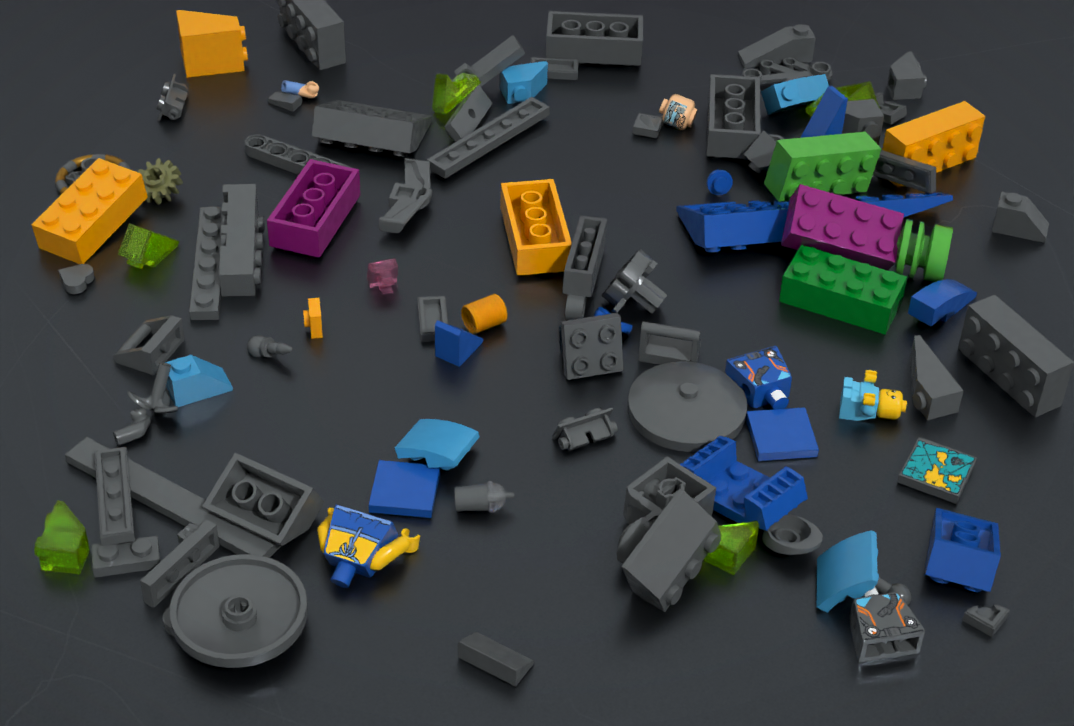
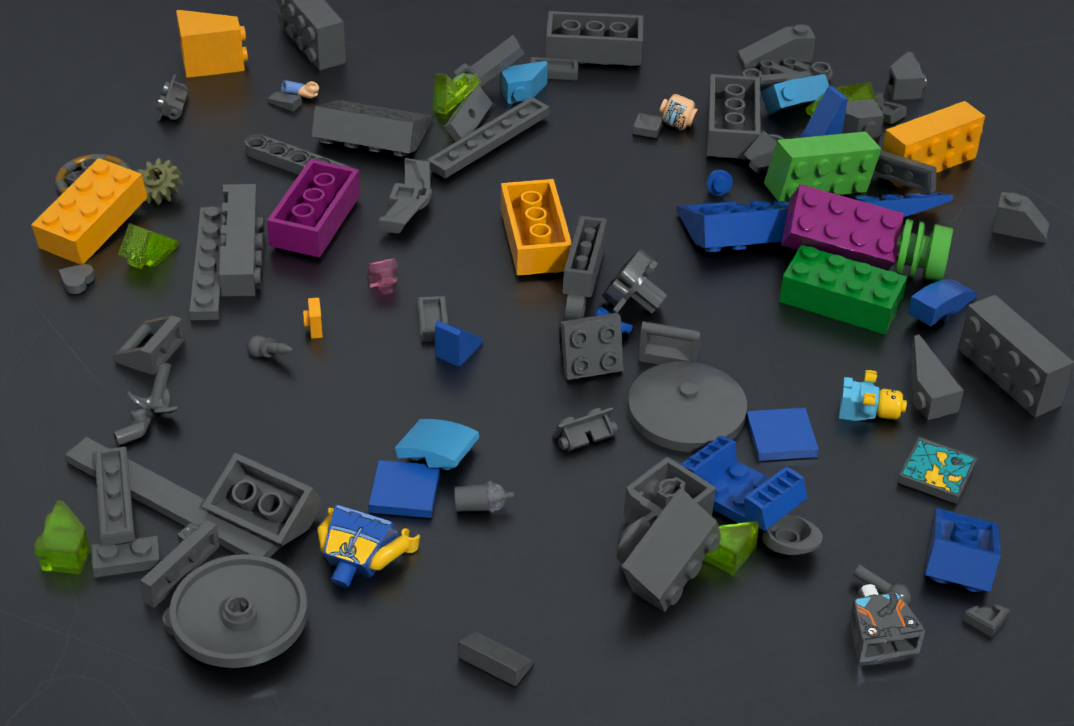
dark azure slope [165,355,233,407] -> none
light orange piece [461,293,508,334] -> none
blue torso [725,346,792,409] -> none
dark azure slope [817,530,879,613] -> none

